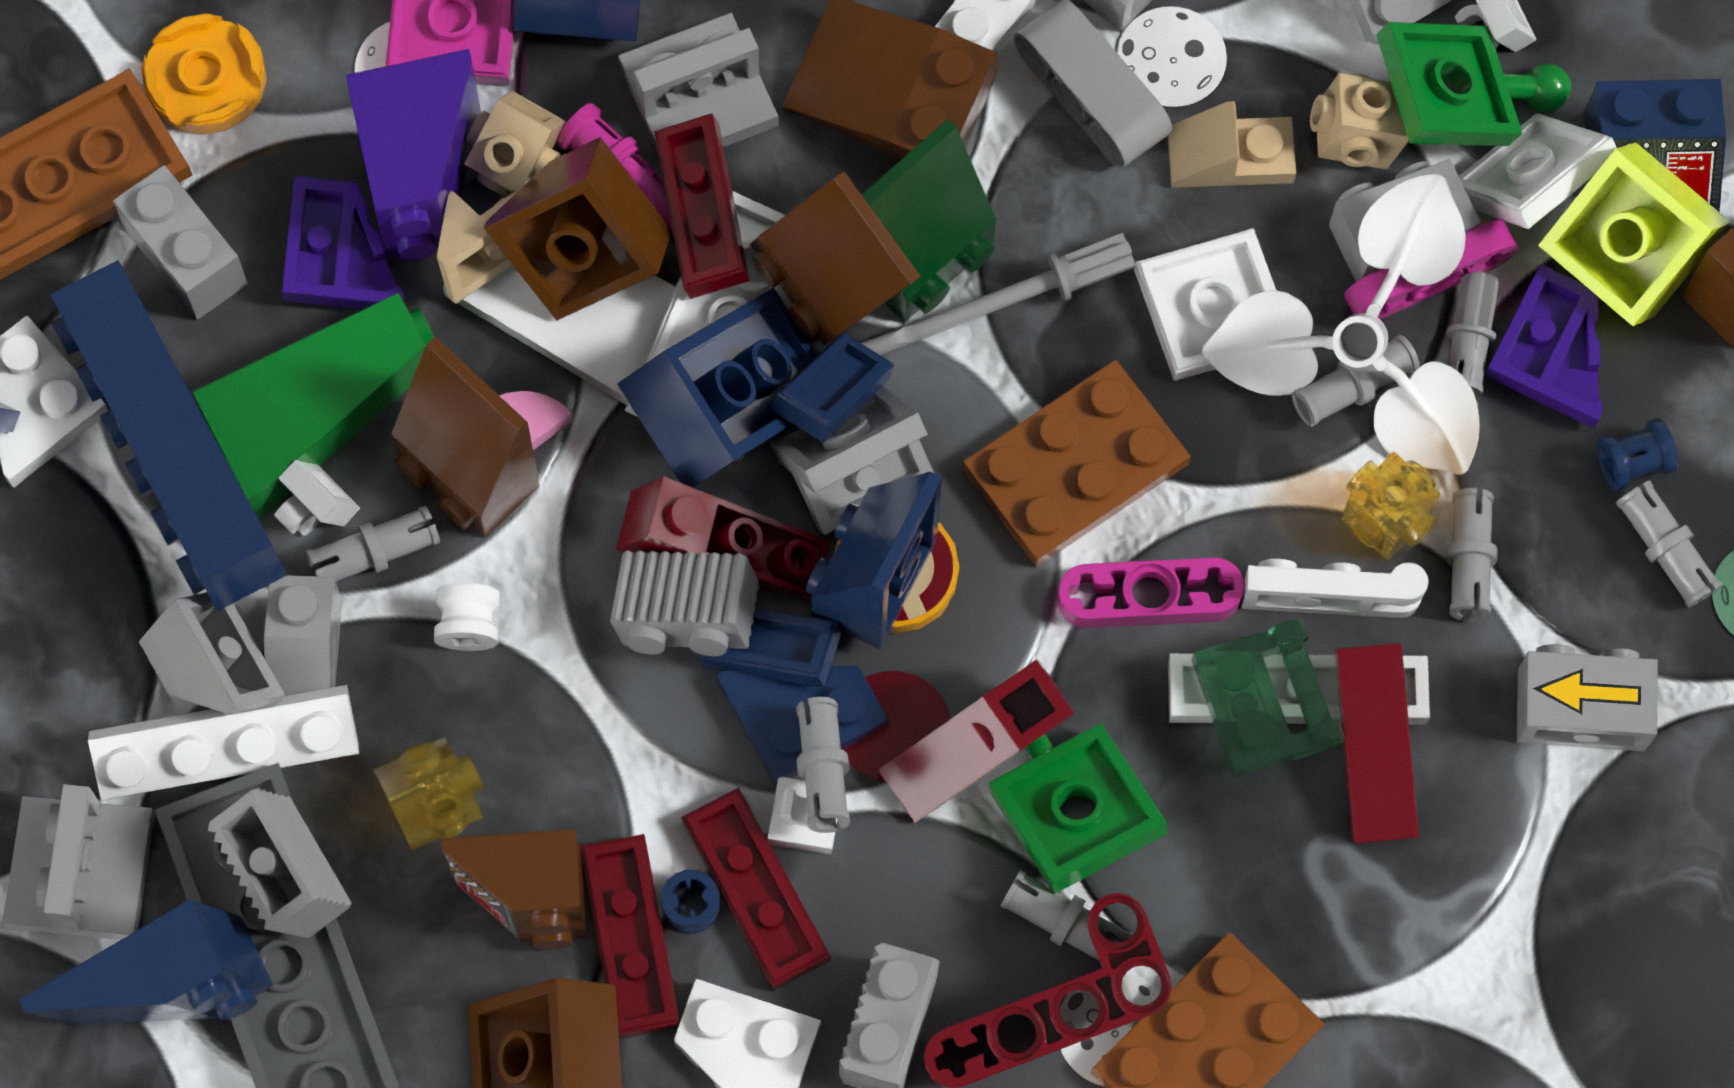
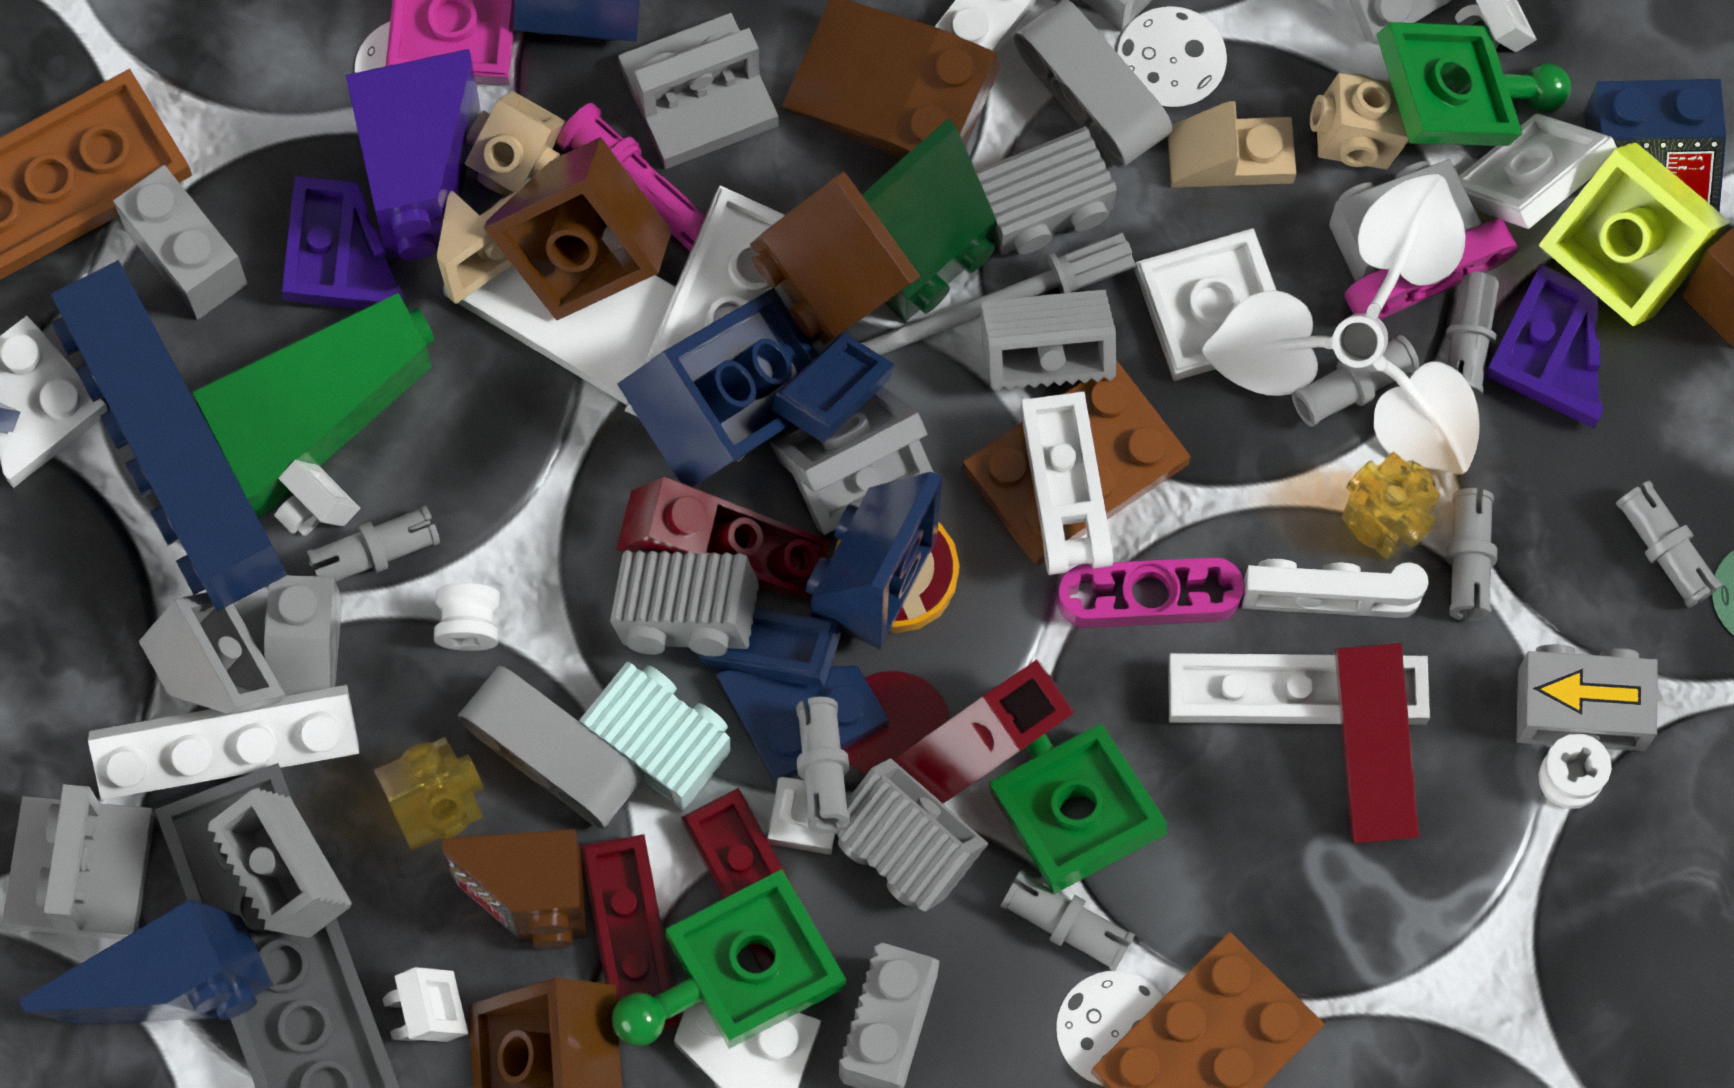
light orange tile [141,13,267,135] -> none
reddish brown slope [391,336,540,538] -> none
bright pink tile [499,391,573,450] -> none
dark red tile [654,113,750,299] -> none
dark blue bush [661,870,720,934] -> none
dark red beam [924,893,1172,1088] -> none
clear green plate [1191,619,1346,779] -> none
dark blue bush [1596,418,1679,491] -> none
none -> white tile [383,967,468,1042]
none -> light grey beam [457,666,645,829]
none -> light aqua brick [579,662,731,811]
none -> green plate [612,869,846,1049]
none -> light grey brick [833,758,988,912]
none -> light grey brick [976,127,1117,255]
none -> light grey brick [980,290,1116,392]
none -> white plate [1020,391,1113,575]
none -> white wheel [1538,733,1612,809]

